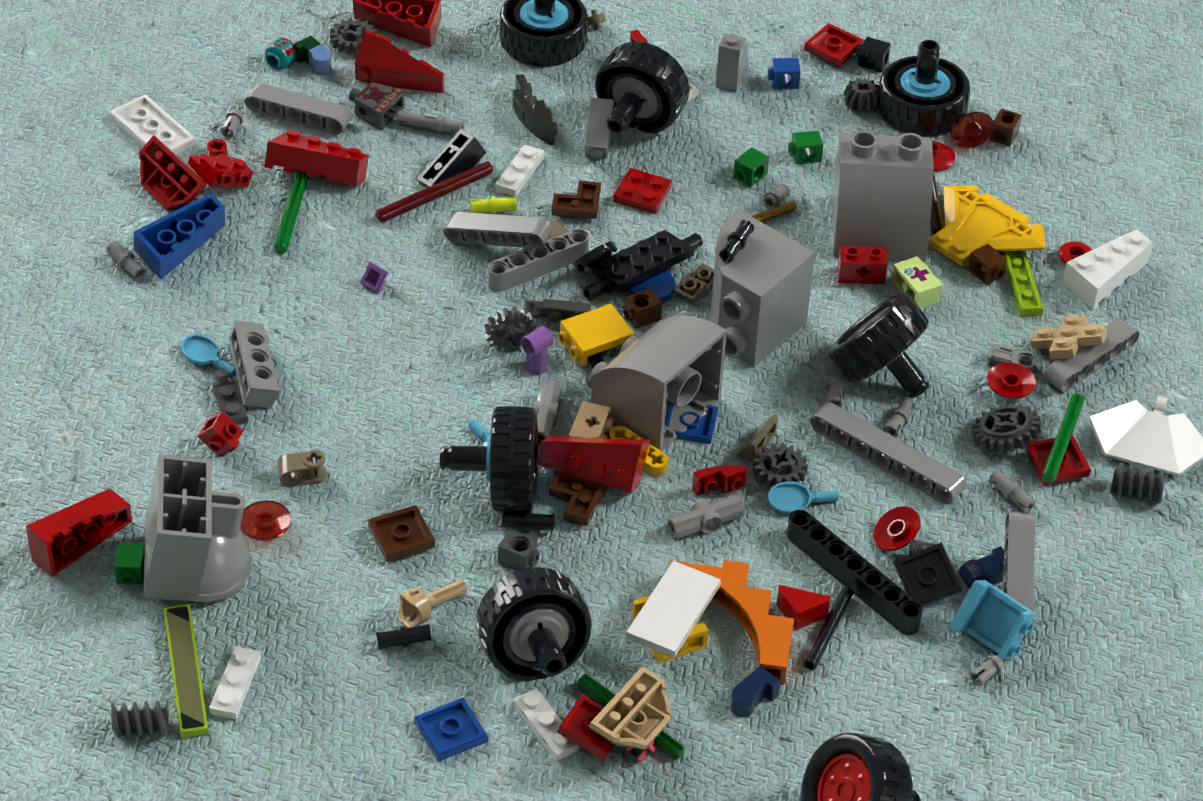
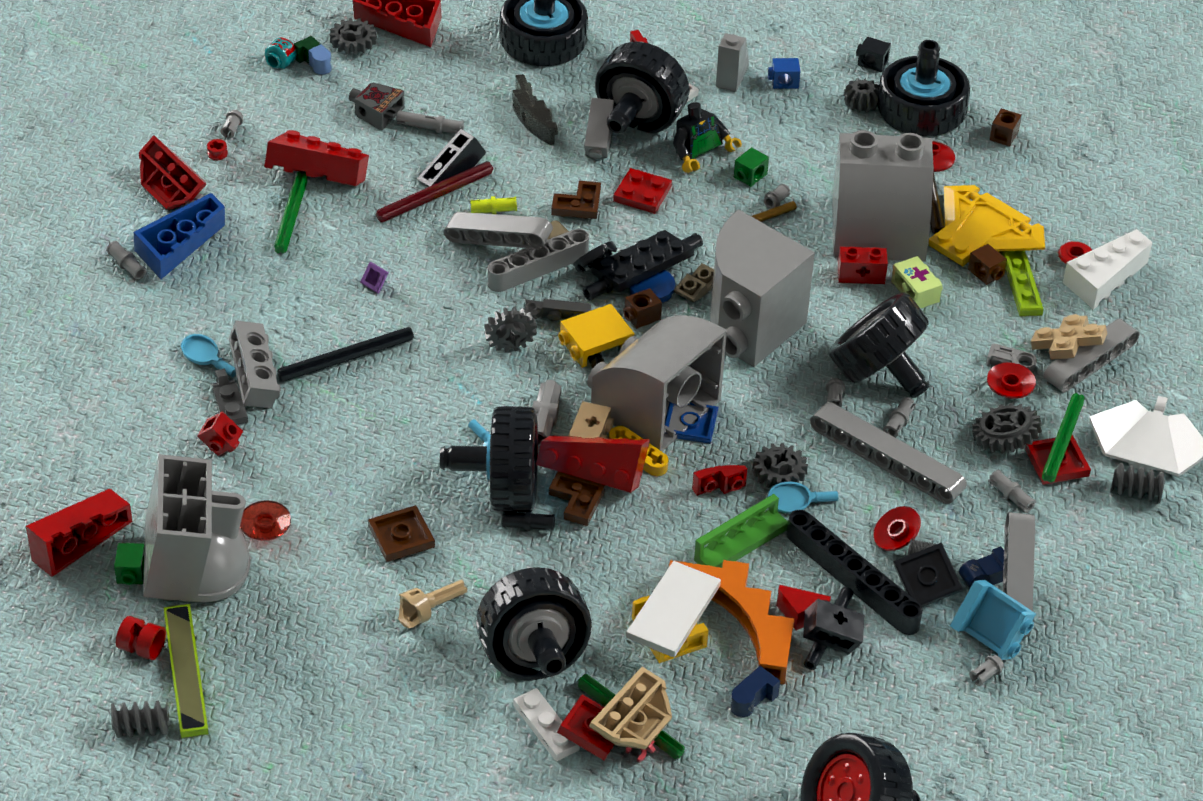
white tile [108,94,197,154] -> none
red plate [187,154,253,188] -> none
white plate [209,646,261,720] -> none
light grey beam [245,83,353,134] -> none
dark tan piece [277,450,328,487] -> none
red wedge [355,30,444,93] -> none
black pin [376,624,432,649] -> none
blue tile [414,697,488,762] -> none
white plate [495,145,544,197] -> none
dark grey brick [498,529,540,571] -> none
medium lavender piece [521,326,554,375] -> none
dark tan piece [588,9,606,29] -> none
light grey piece [667,495,745,539] -> none
black pin [719,220,755,263] -> none
dark tan slope [737,414,778,462] -> none
green brick [788,131,823,164] -> none
red plate [804,23,864,67] -> none
clear red dish [951,112,994,148] -> none
none -> red wheel [116,616,166,660]
none -> black axle [277,327,414,382]
none -> torso [673,102,742,173]
none -> bright green fence [694,494,788,568]
none -> black brick [803,599,864,654]

